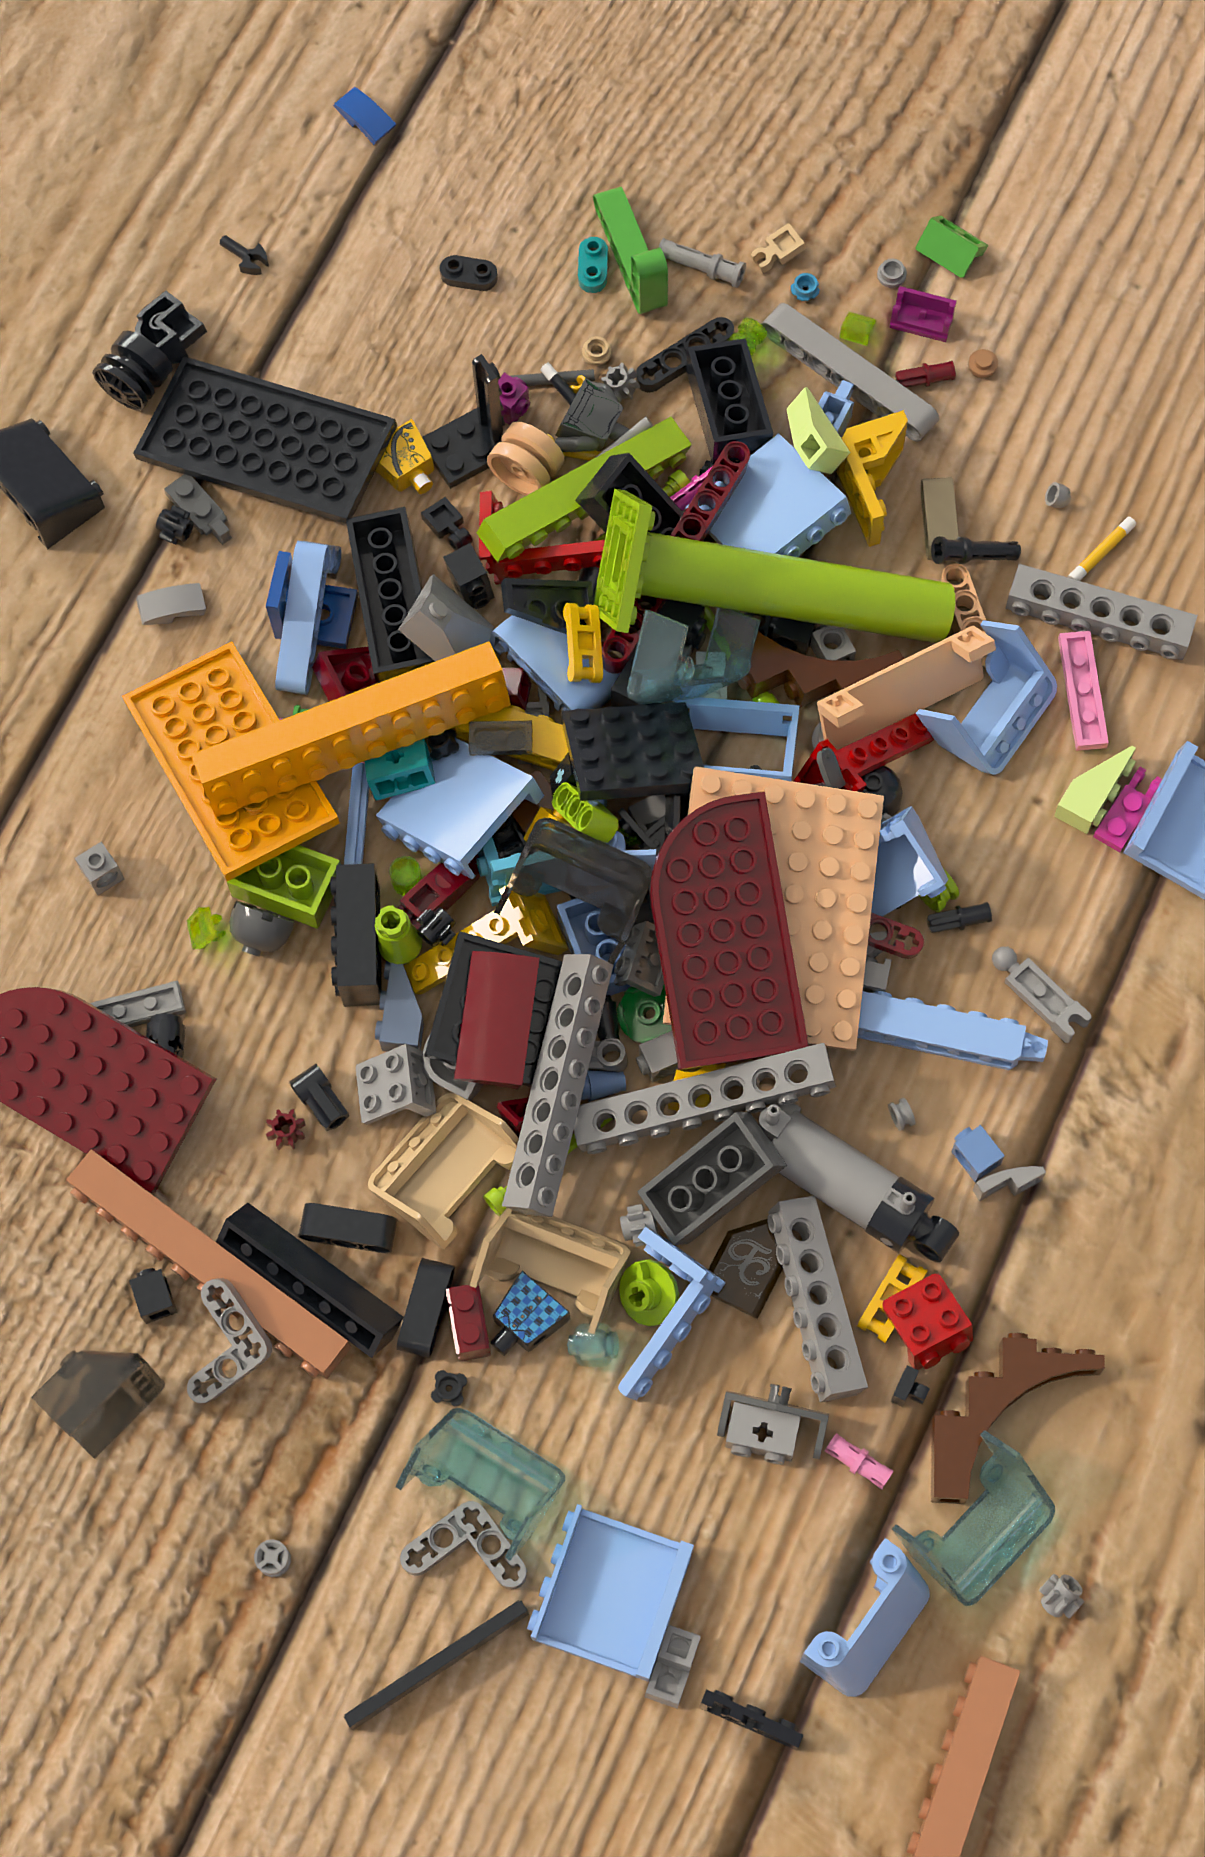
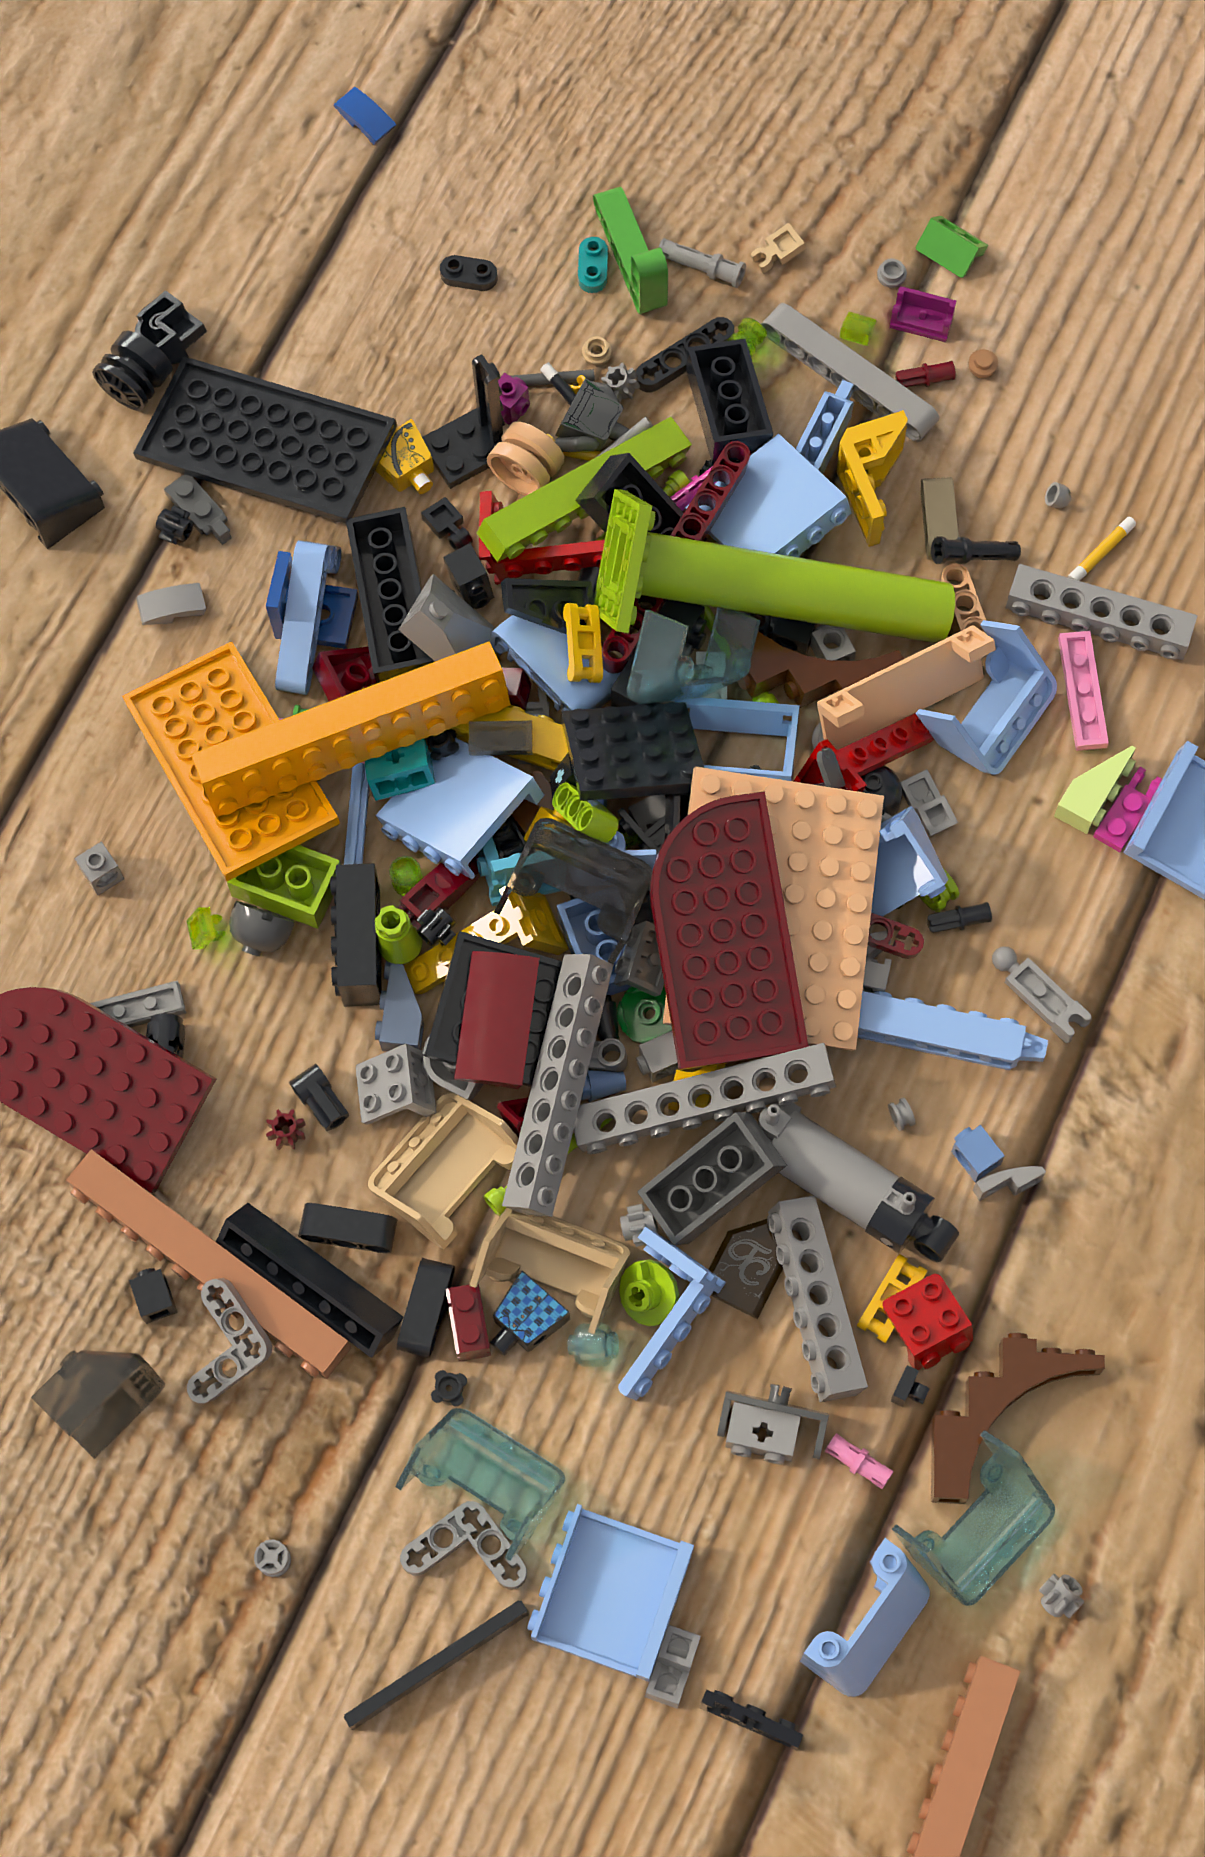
black bar [220,235,269,275] -> none
yellowish green slope [787,387,851,474] -> none
dark azure plate [791,273,820,301] -> none
none -> light grey slope [900,769,958,837]

